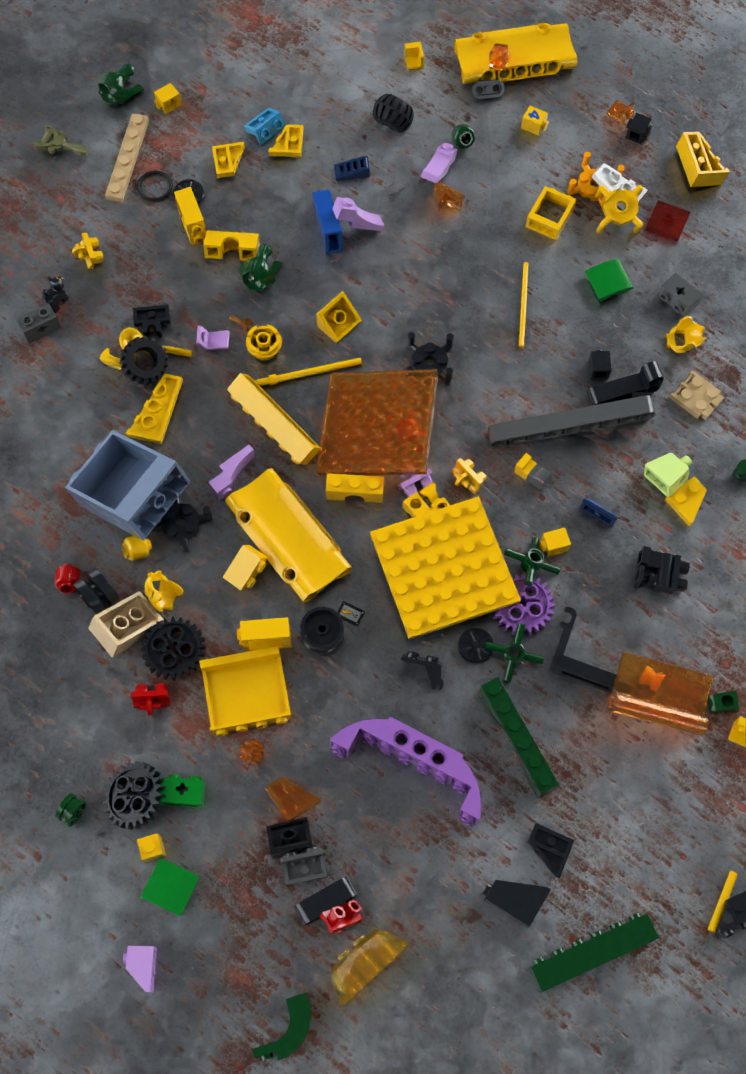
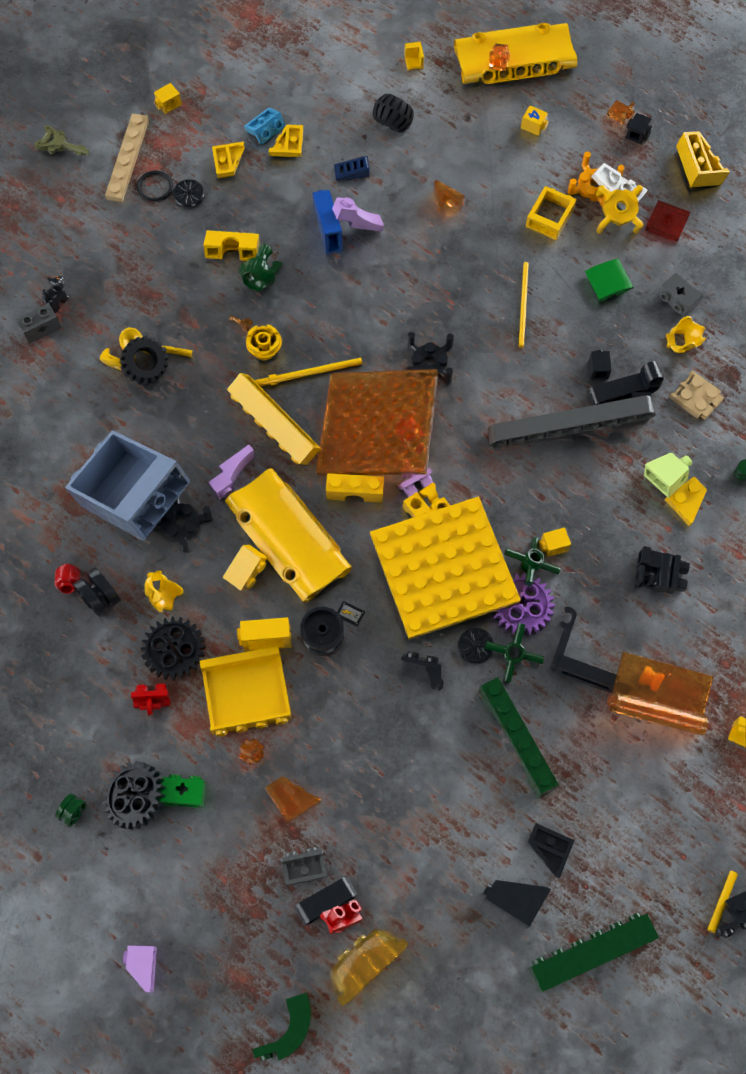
yellow hips [72,233,104,269] -> none
tan slope [88,591,164,658] -> none
dark green piece [98,64,144,106] -> none
yellow head [122,536,152,561] -> none
yellow wing [125,373,183,445] -> none
black plate [133,305,171,338] -> none
yellow brick [137,833,166,863] -> none
green slope [140,858,200,916] -> none
yellow window [174,187,206,246] -> none
lavender bracket [196,326,230,351] -> none
black slope [266,817,313,858] -> none
yellow slope [316,291,362,343] -> none
medium lavender slope [330,717,481,826] -> none
lavender slope [421,143,458,183] -> none
dark green head [451,124,475,149] -> none
yellow hips [451,458,487,494] -> none
black plate [471,79,505,99] -> none
leg [514,453,552,489] -> none
dark blue slope [580,497,619,527] -> none
dark green leg [707,691,740,714] -> none

